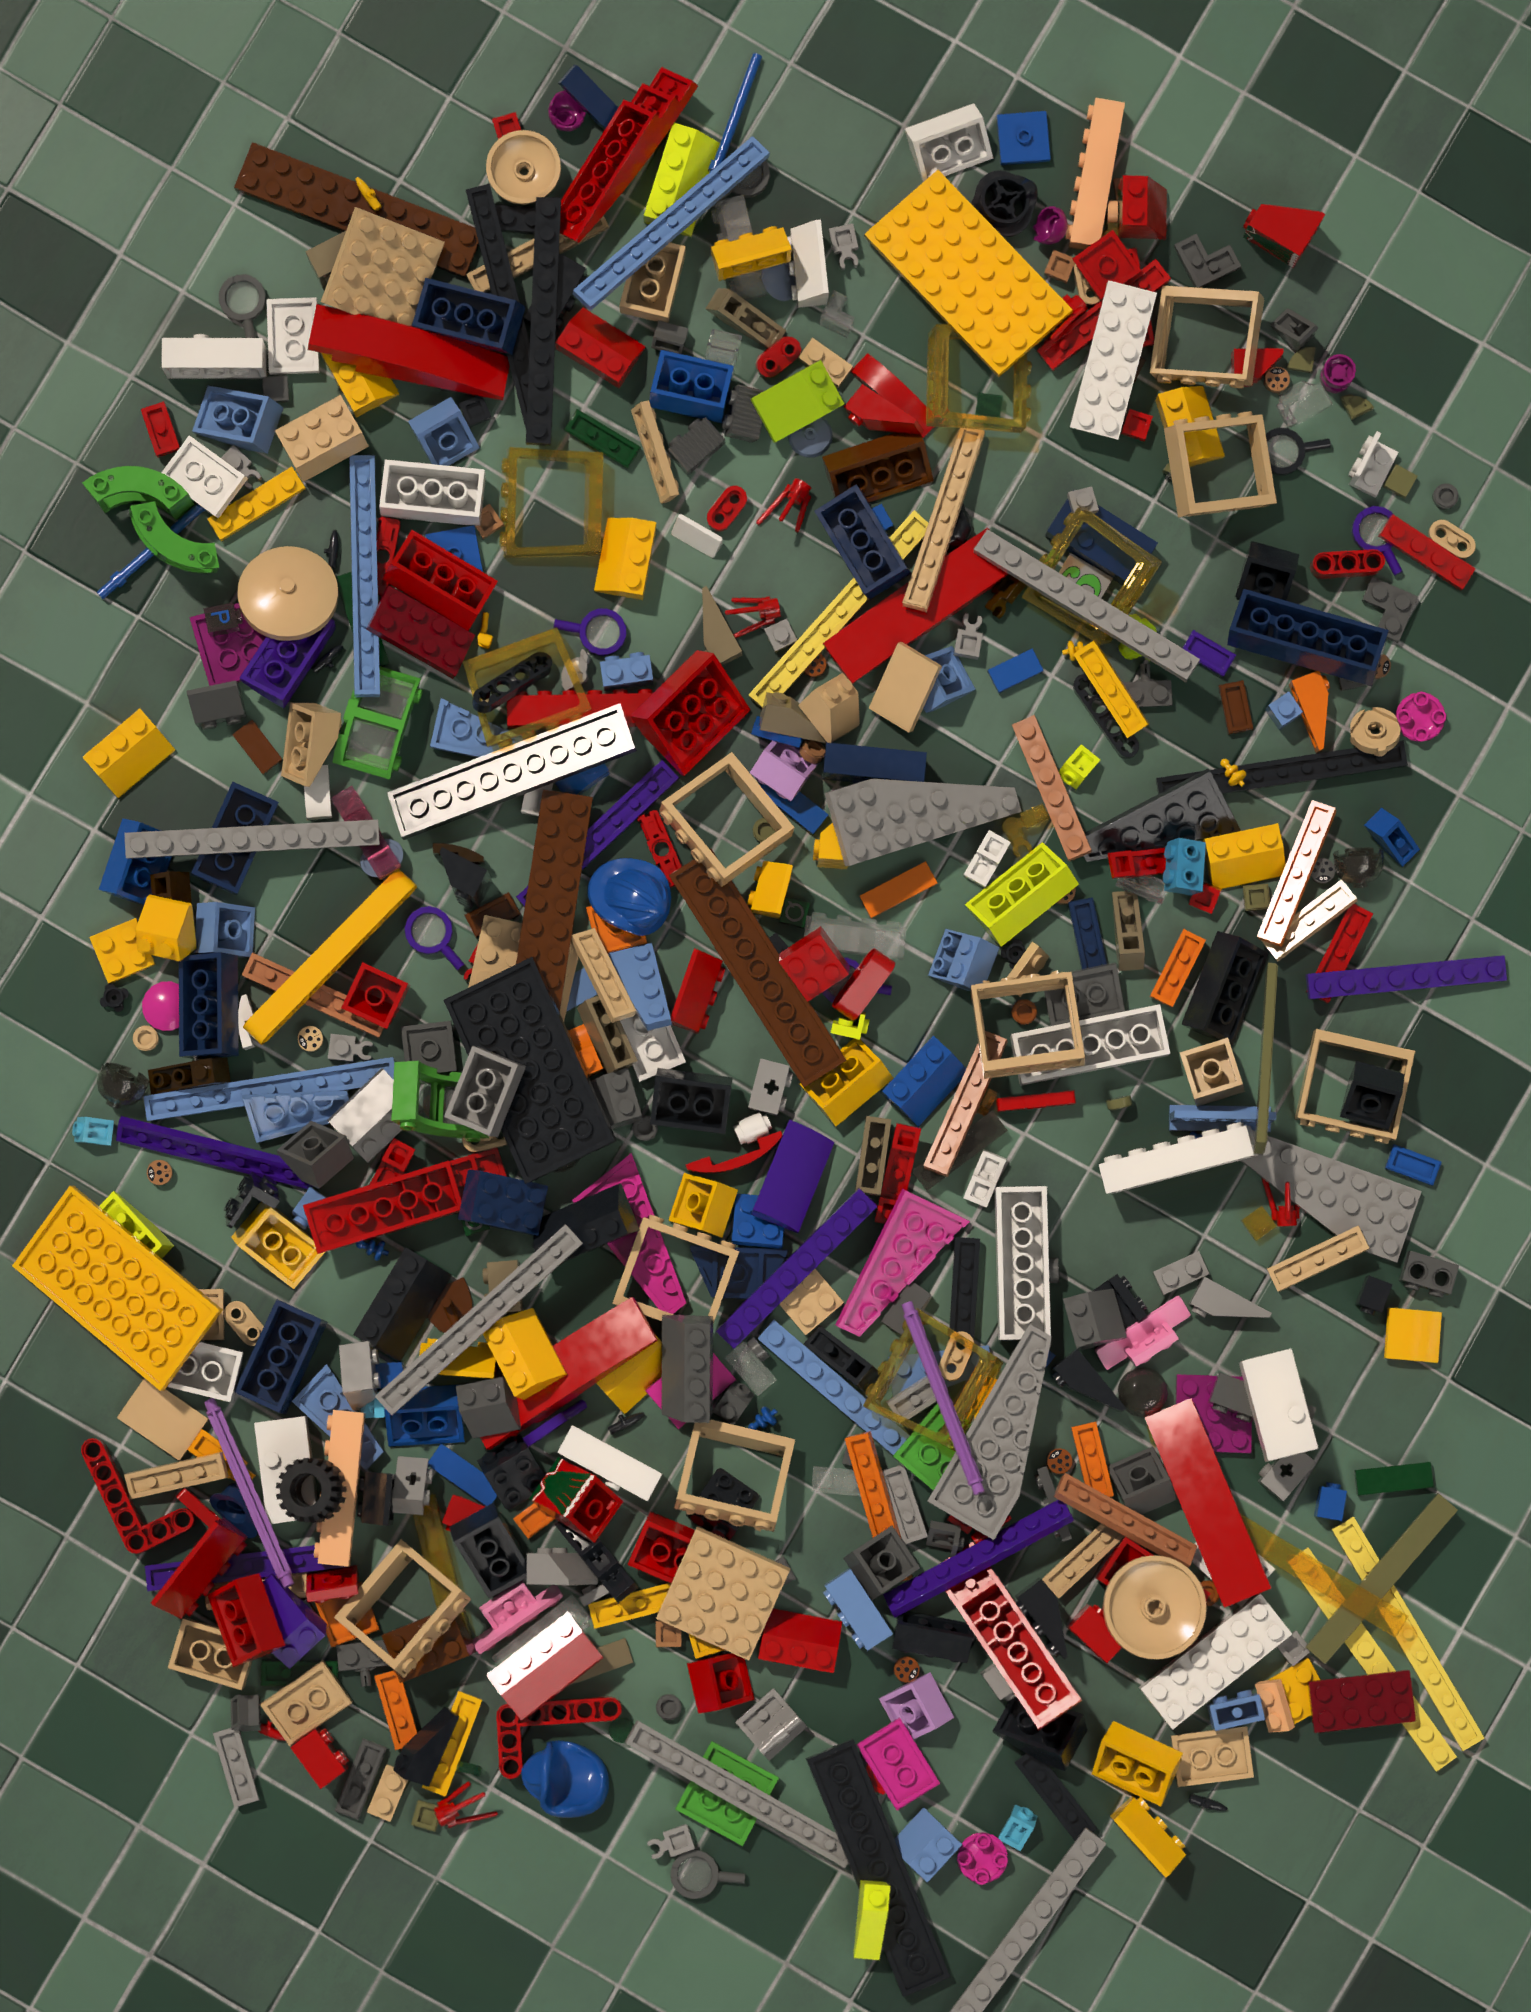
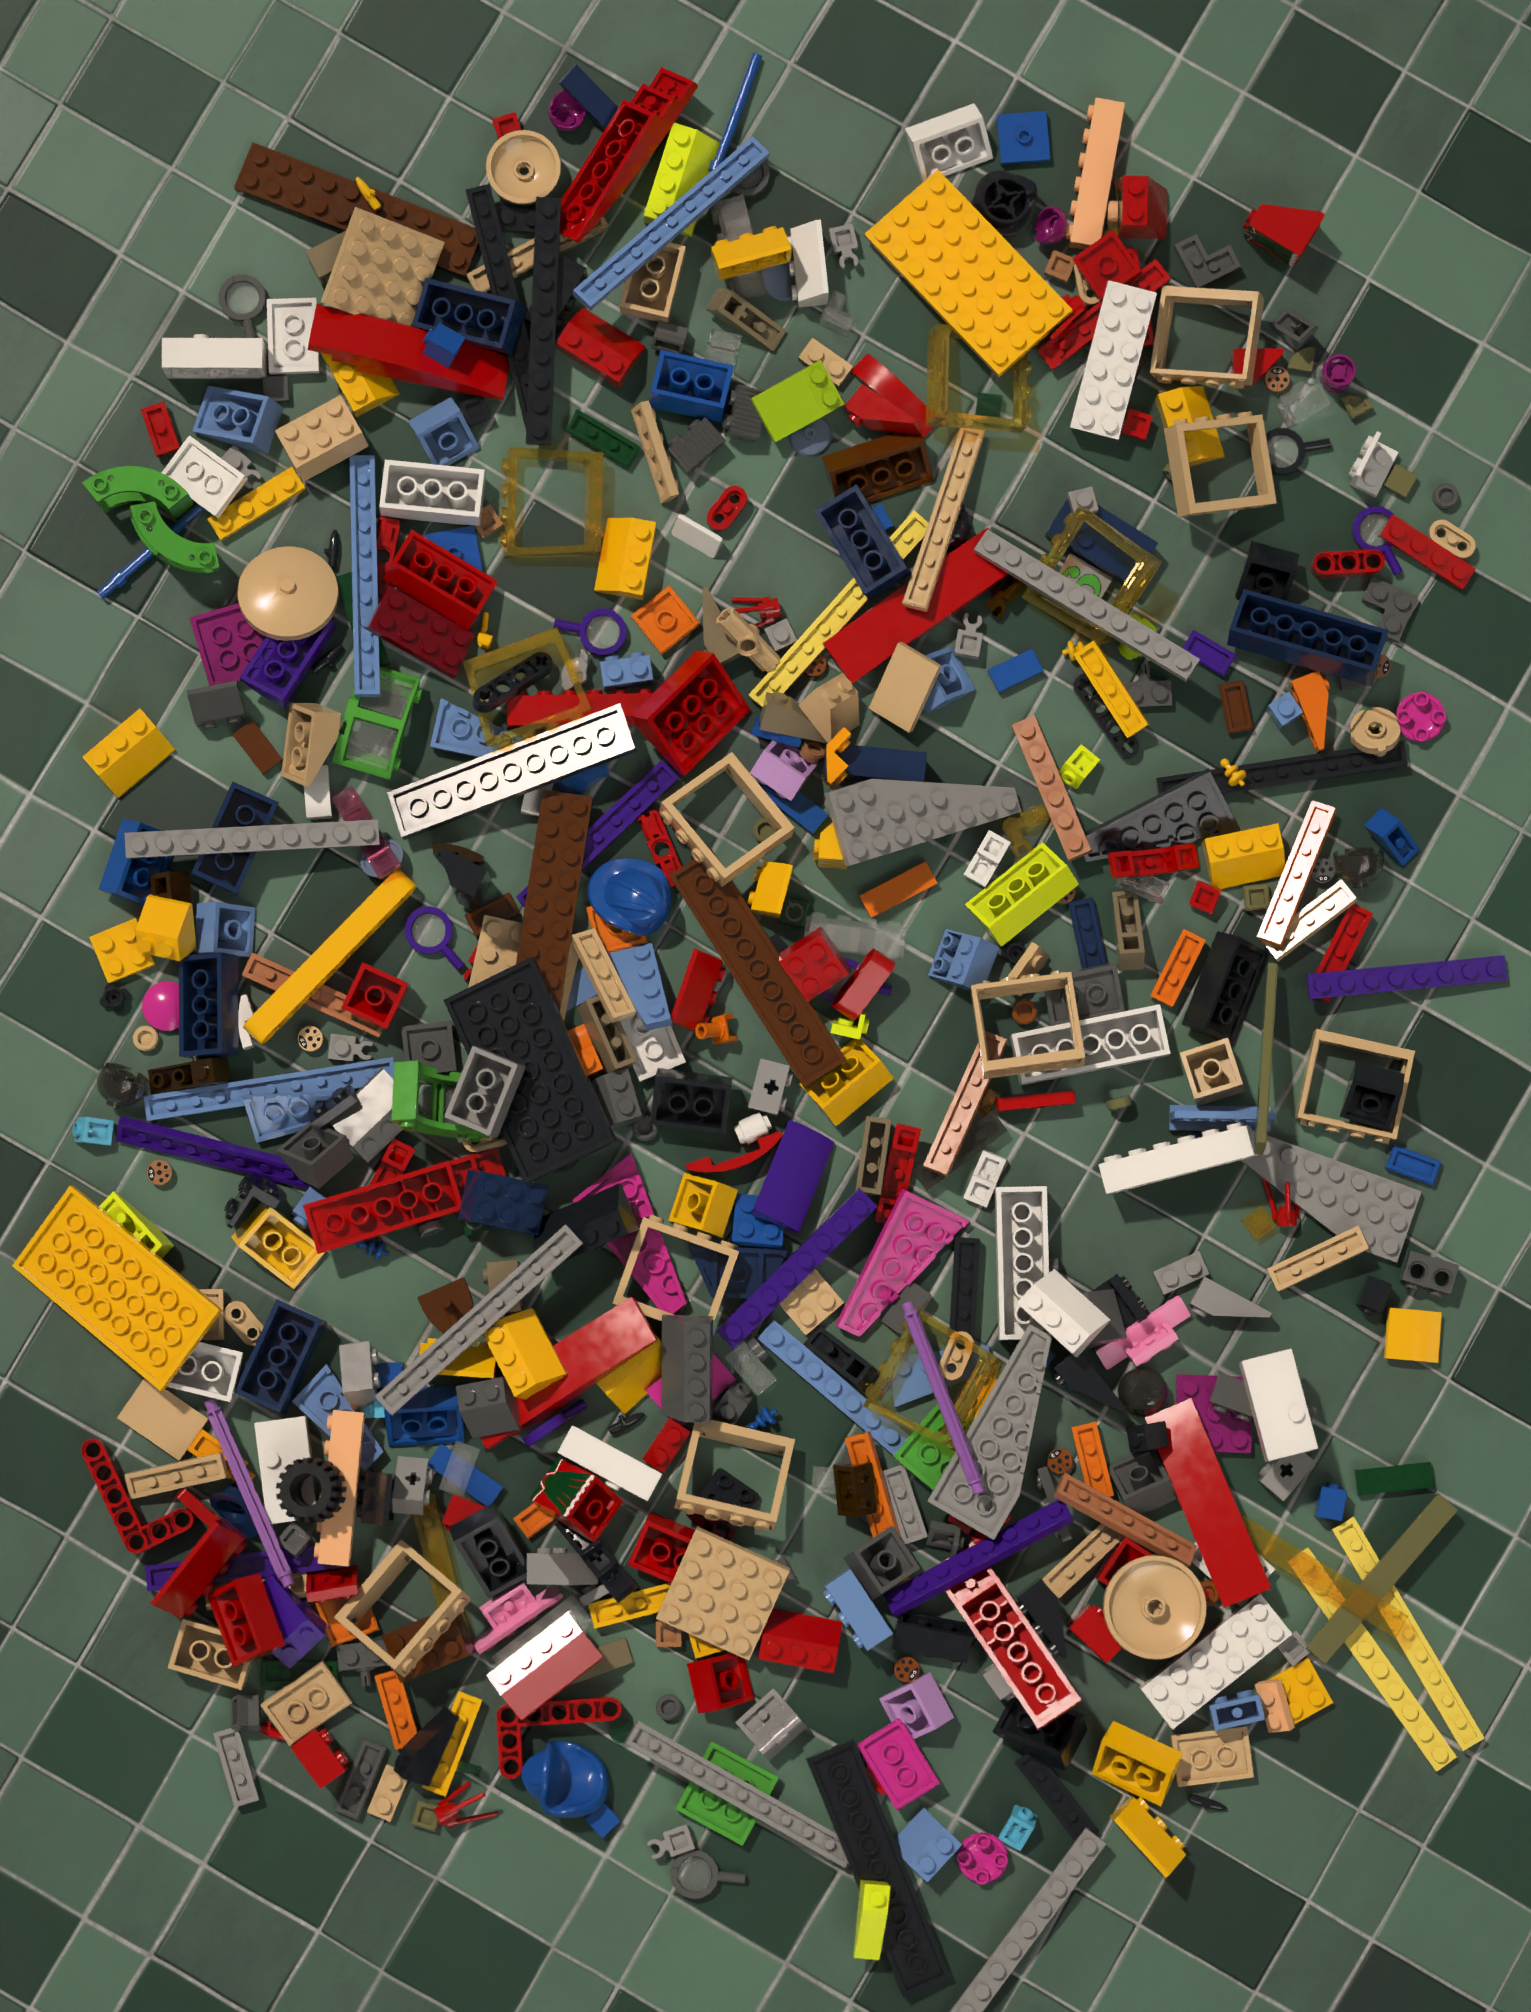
clear smoke brick [203,603,243,637] -> none
black slope [353,1247,452,1362] -> none
black bracket [477,1434,545,1510] -> none
red plate [755,336,801,377] -> none
red plant [756,478,812,532] -> none
blue slope [881,1036,966,1127] -> none
light grey plate [886,1375,936,1424] -> none
dark azure brick [1163,838,1206,895] -> none
dark red plate [1307,1670,1416,1733] -> none
none -> dark grey plate [278,1521,313,1559]
none -> black plate [309,1084,357,1130]
none -> dark grey tile [417,1219,444,1238]
none -> blue brick [423,323,466,368]
none -> clear plate [439,1441,481,1497]
none -> blue tile [585,1802,621,1838]
none -> orange tile [630,585,701,656]
none -> red plate [642,1417,691,1473]
none -> orange piece [695,1014,738,1045]
none -> tan piece [716,607,780,672]
none -> light orange slope [826,727,851,787]
none -> dark brown bracket [833,1462,877,1517]
none -> white slope [1017,1269,1111,1358]
none -> black slope [1126,1421,1169,1452]

